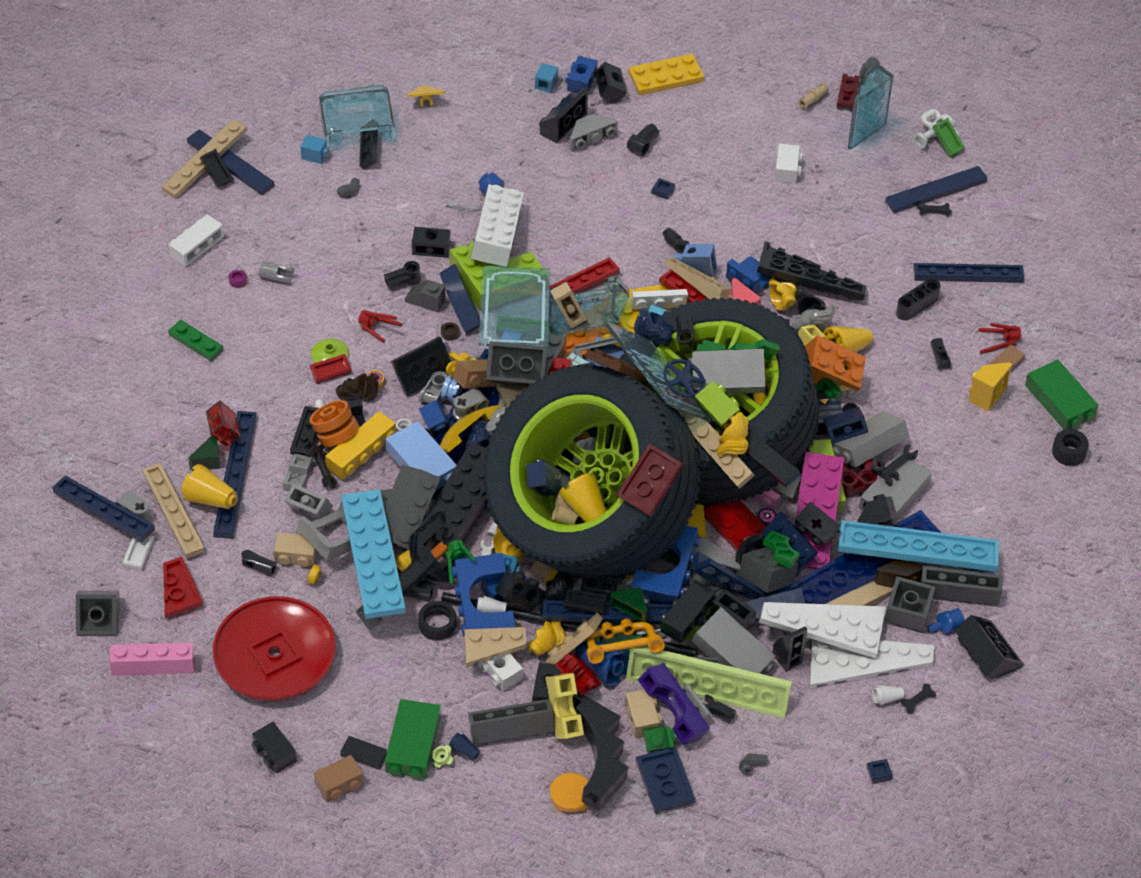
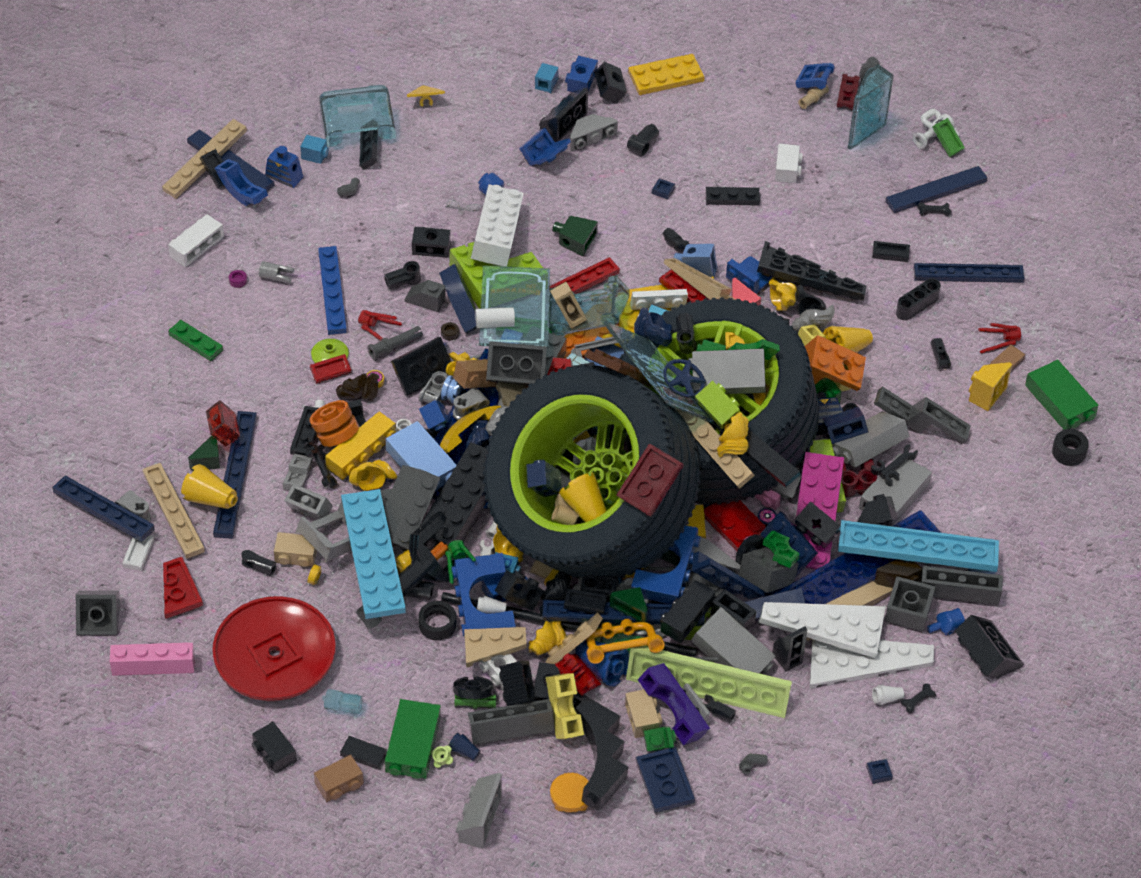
none -> blue arch [215,159,268,206]
none -> blue torso [265,146,303,188]
none -> blue plate [318,246,347,335]
none -> clear light blue piece [322,689,363,714]
none -> yellow hair [349,460,397,491]
none -> dark grey pin [367,326,423,360]
none -> black tile [453,676,494,699]
none -> bright green pin [454,695,496,709]
none -> light grey slope [456,773,502,849]
none -> white brick [475,307,515,328]
none -> black brick [499,661,536,706]
none -> blue bracket [519,128,571,166]
none -> dark green torso [552,216,598,257]
none -> black plate [706,187,760,205]
none -> yellow tile [725,332,745,350]
none -> blue plate [795,63,835,89]
none -> black tile [872,241,910,262]
none -> dark grey bracket [874,386,971,443]

